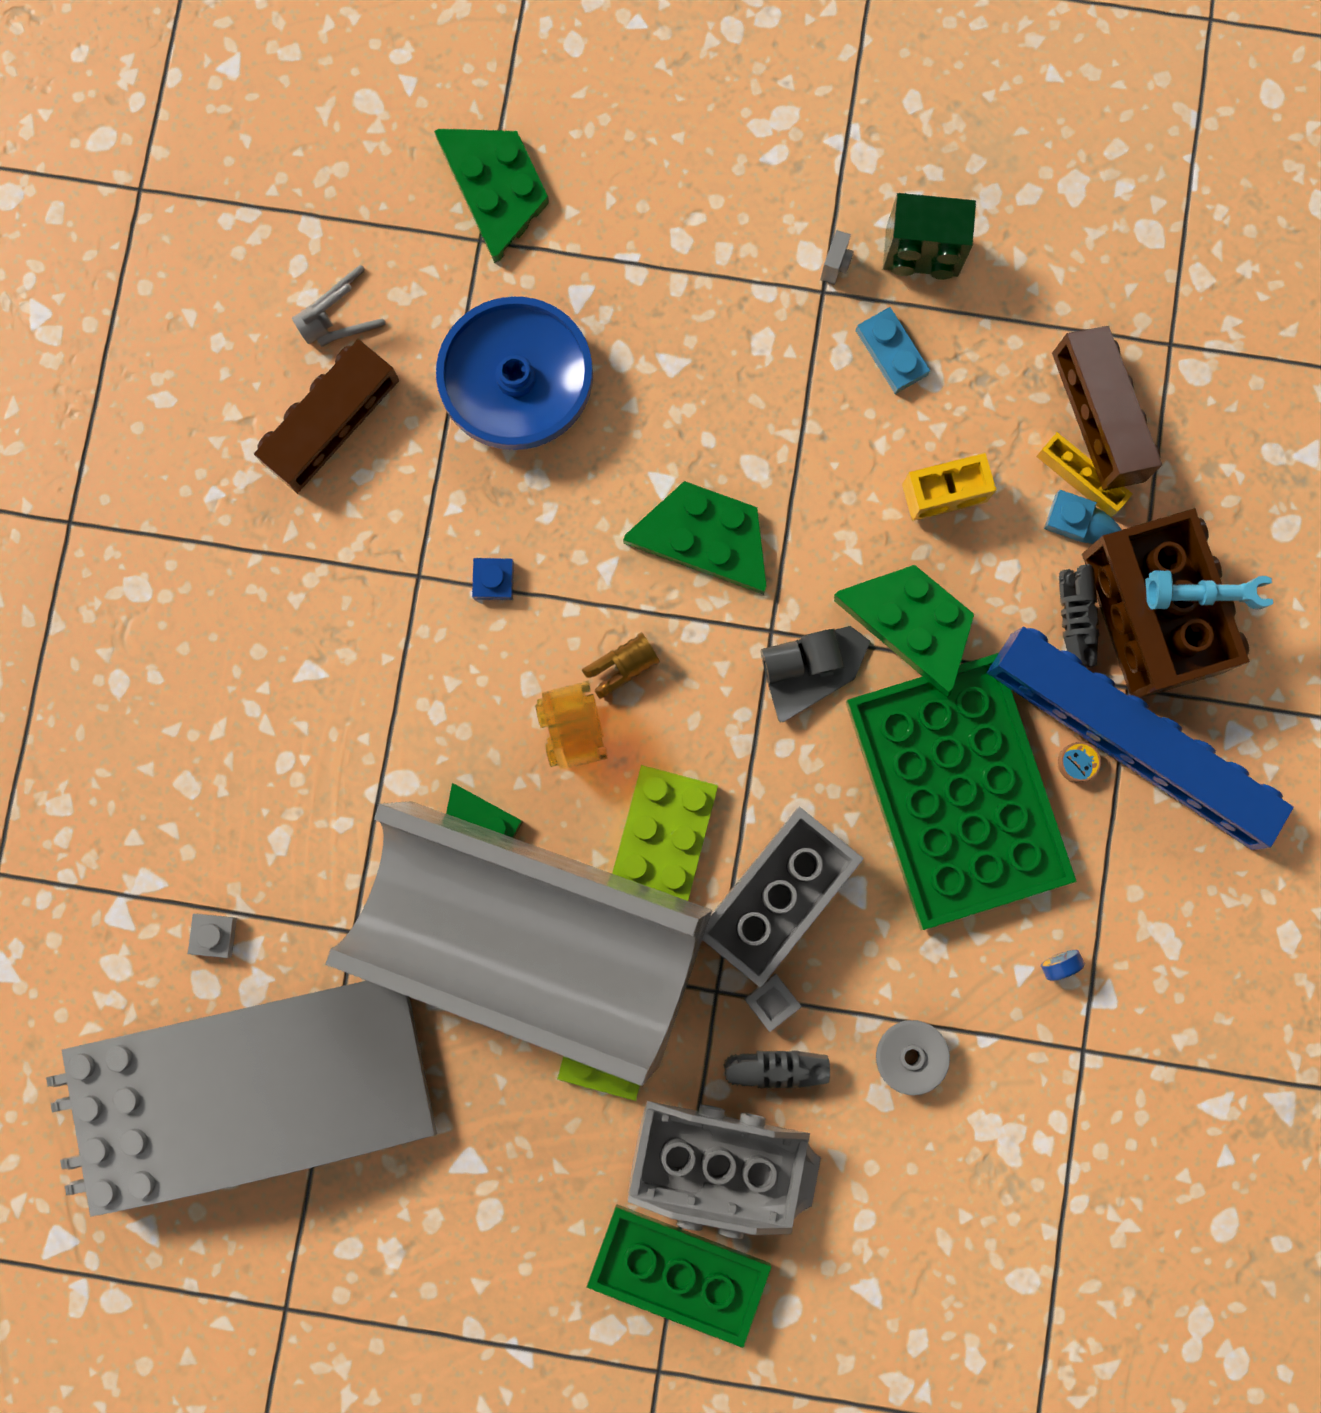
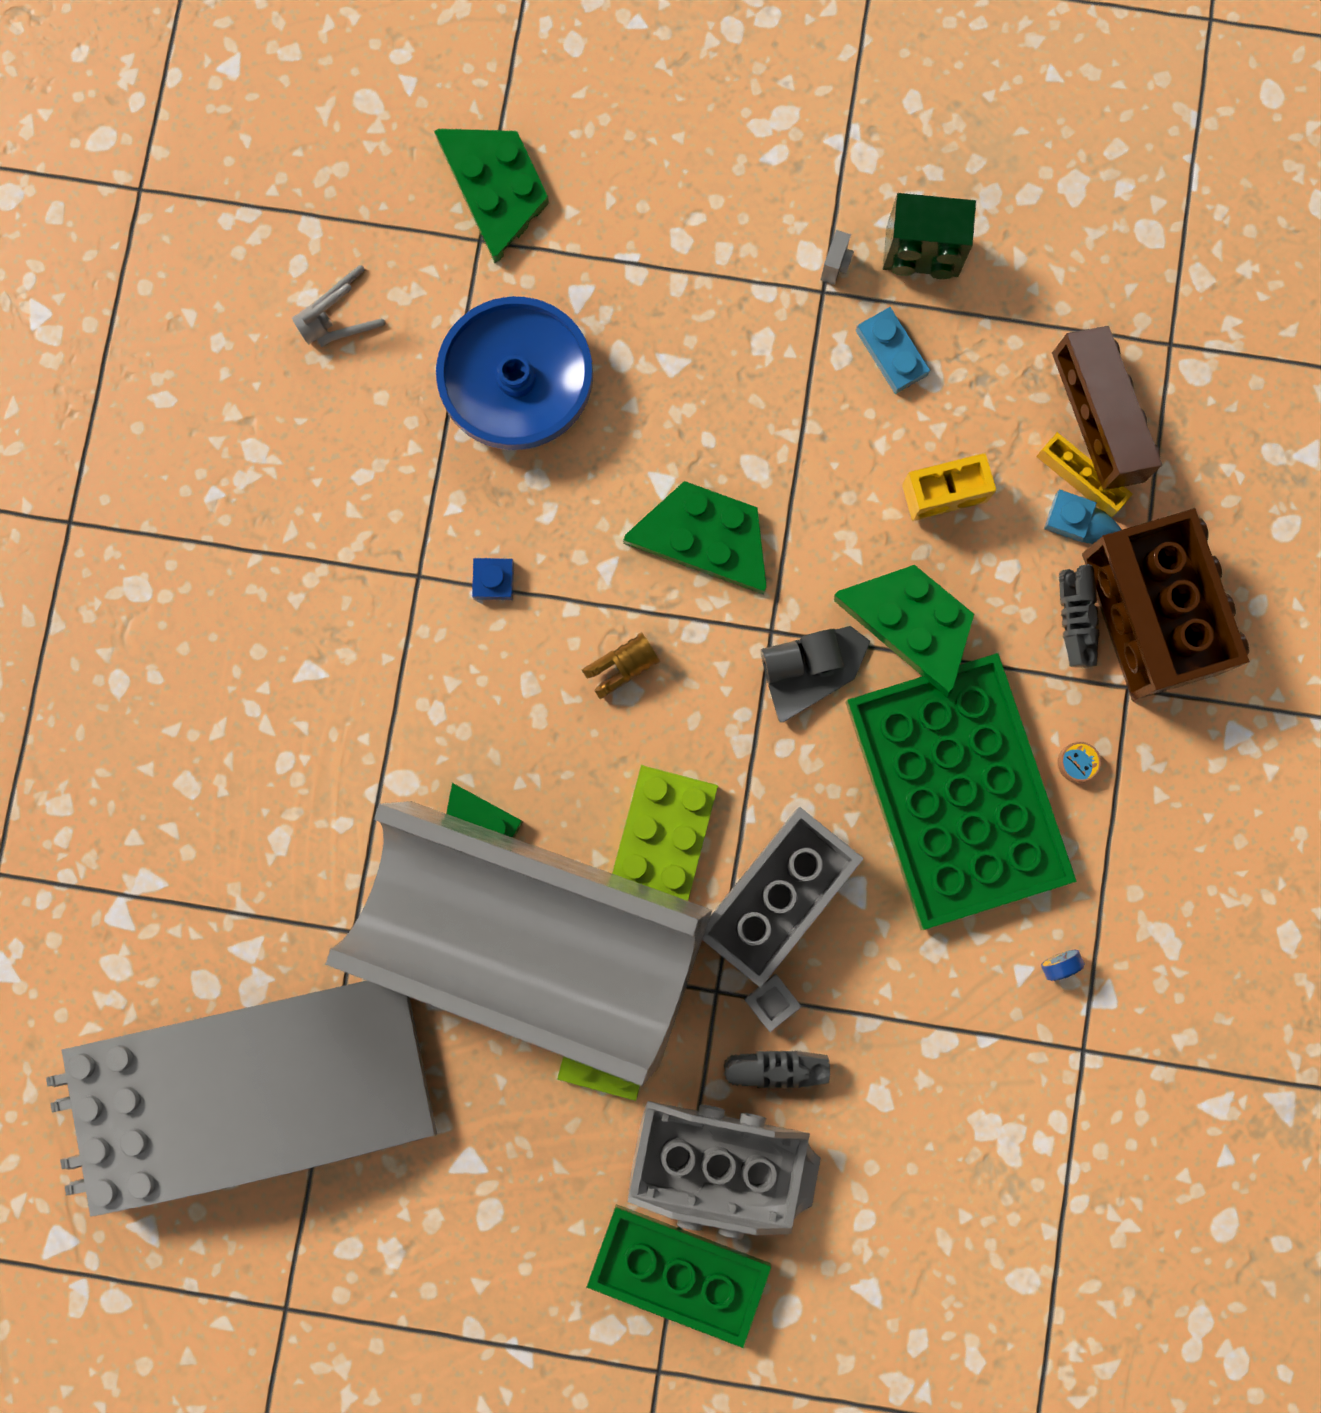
light grey plate [188,914,237,958] -> none
reddish brown brick [254,339,400,494] -> none
clear yellow brick [535,681,608,770] -> none
light grey piece [876,1020,950,1095] -> none
blue brick [987,626,1294,850] -> none
medium azure piece [1145,571,1273,609] -> none

